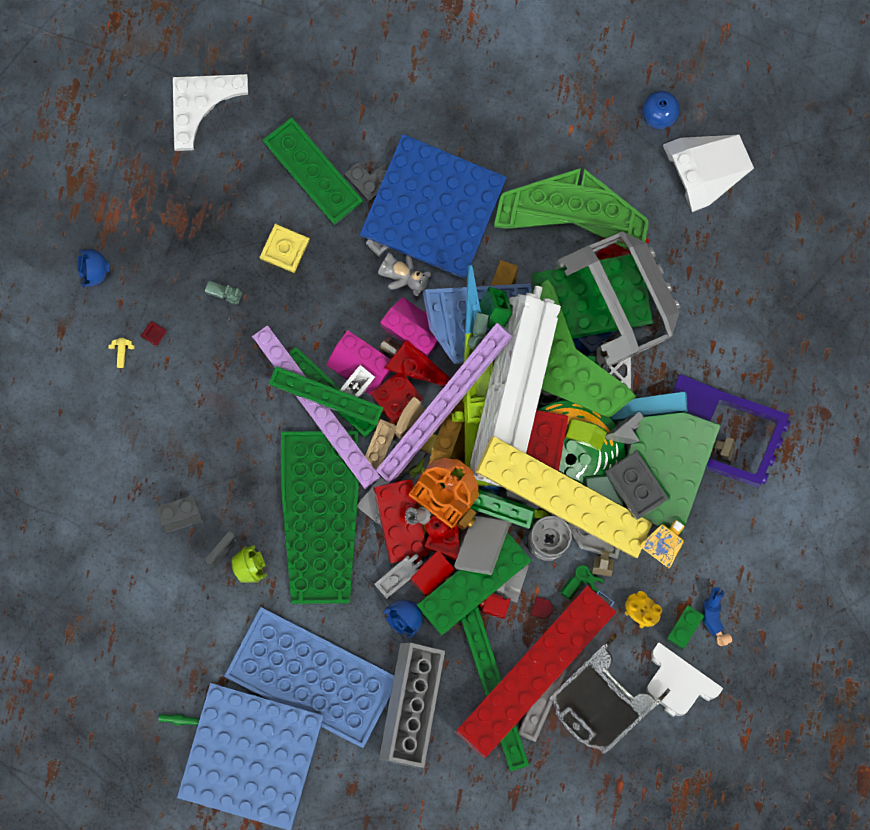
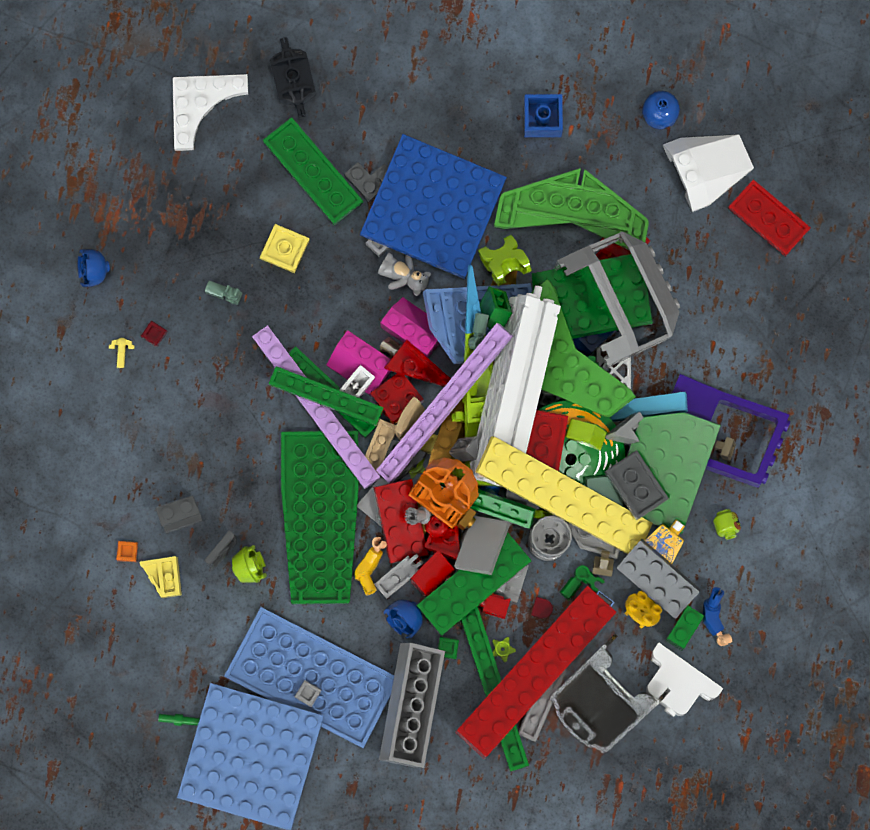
none -> orange tile [116,541,138,562]
none -> light yellow wing [140,556,182,598]
none -> black plate [270,37,316,117]
none -> light grey tile [295,680,322,708]
none -> yellow arm [354,537,387,595]
none -> green tile [438,637,459,660]
none -> light grey slope [449,436,479,462]
none -> lime piece [478,235,532,286]
none -> lime plate [493,637,516,662]
none -> blue brick [524,94,563,137]
none -> plate [617,539,701,619]
none -> lime head [713,509,741,540]
none -> red plate [728,179,811,257]

